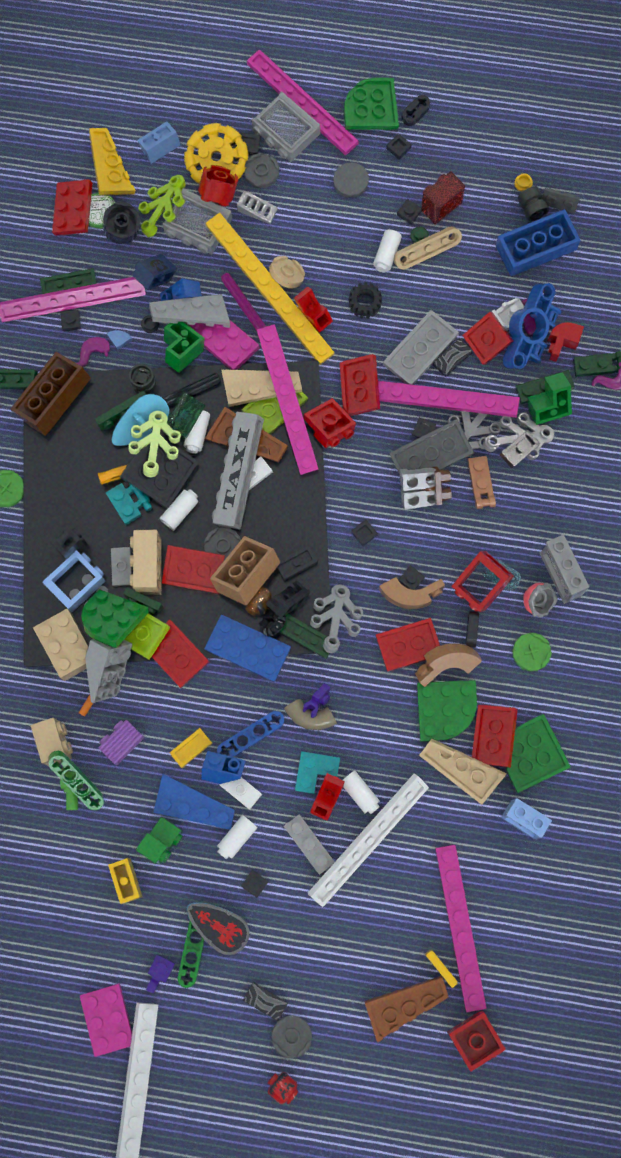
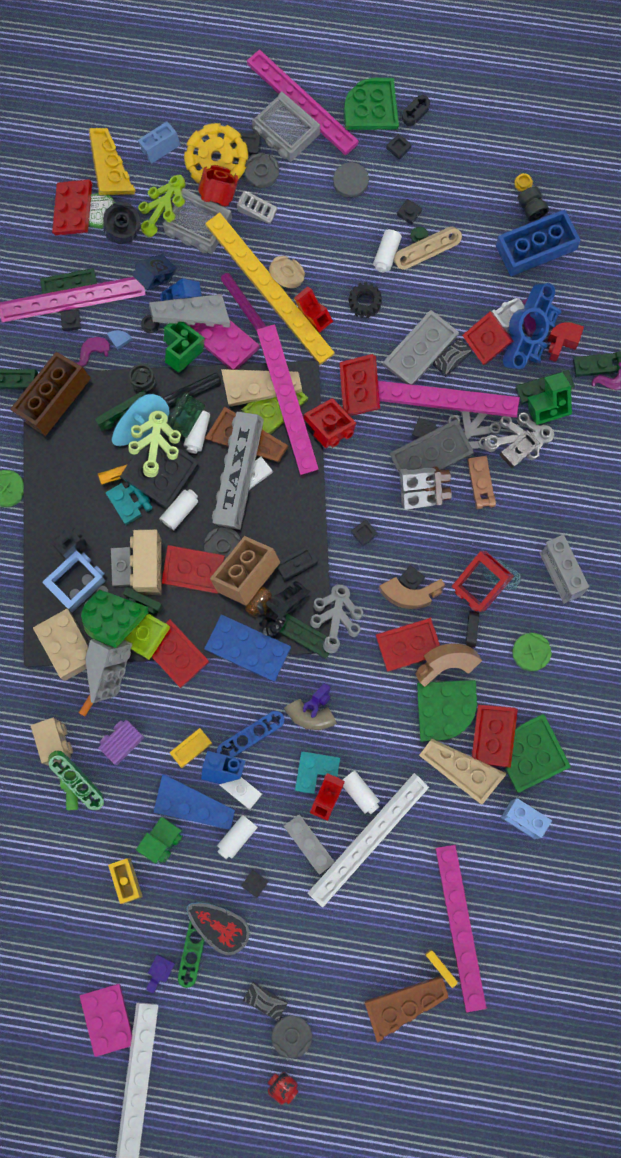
clear red brick [421,171,465,225] -> none
red brick [447,1010,506,1072] -> none
light grey hair [523,583,557,618] -> none
dark grey hinge [542,187,580,214] -> none

